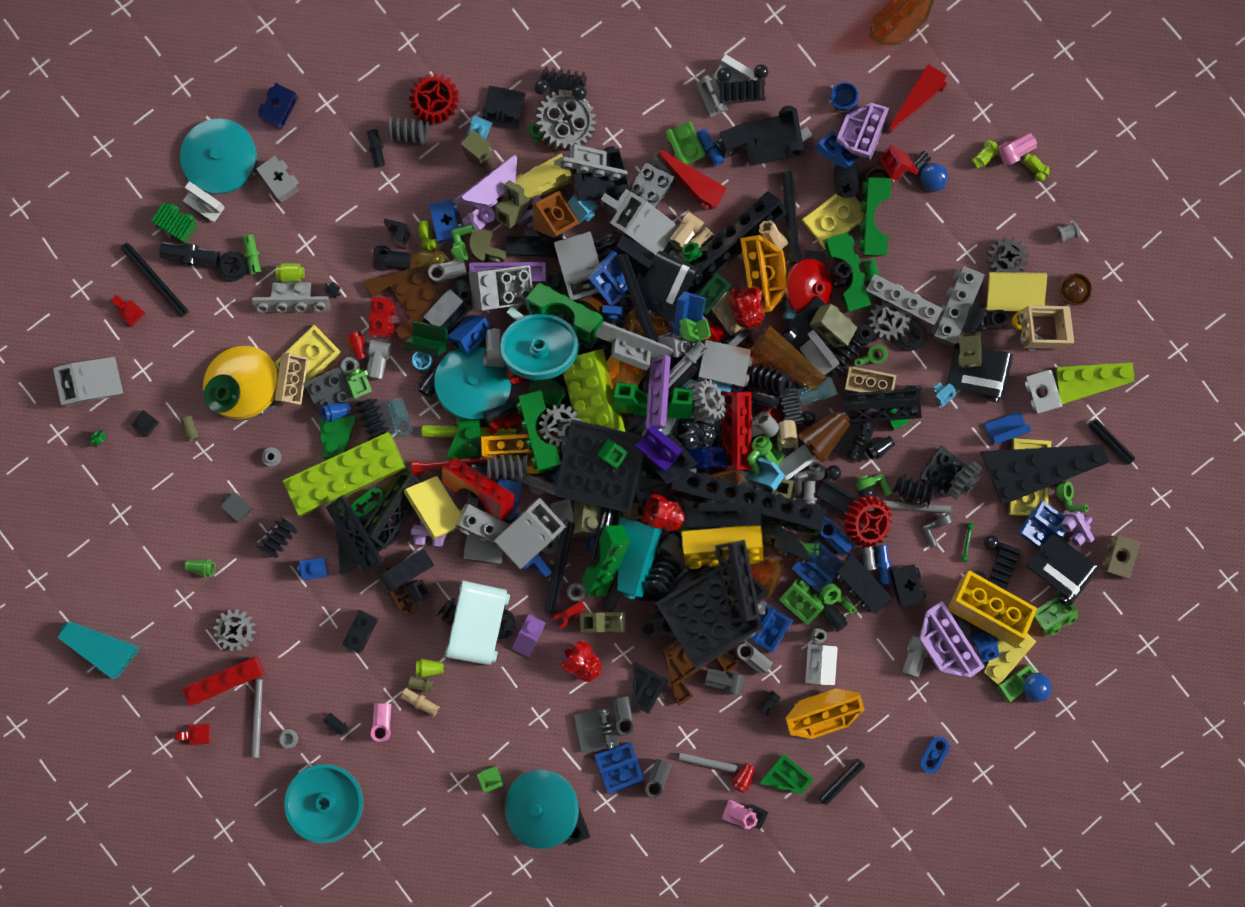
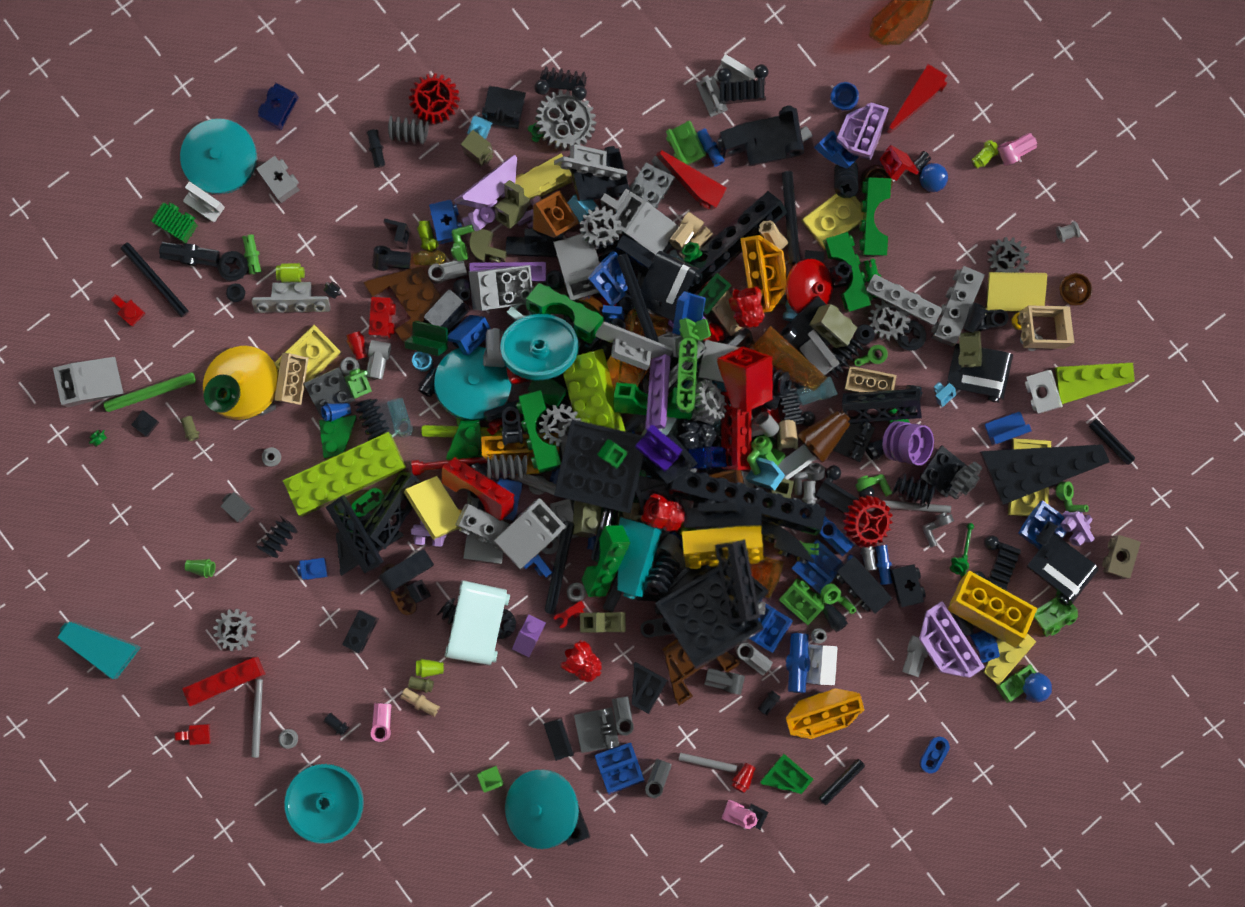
lime arm [1021,153,1050,182] -> none
none -> bright green axle [103,373,196,412]
none -> black plate [226,283,246,303]
none -> black piece [502,407,523,446]
none -> black panel [544,717,574,761]
none -> light grey gear [580,206,621,248]
none -> bright green beam [677,338,697,413]
none -> red slope [717,347,773,412]
none -> blue piece [786,633,810,693]
none -> medium lavender wheel [882,421,934,465]
none -> green plate [950,557,969,577]
none -> black pin [1035,520,1058,546]

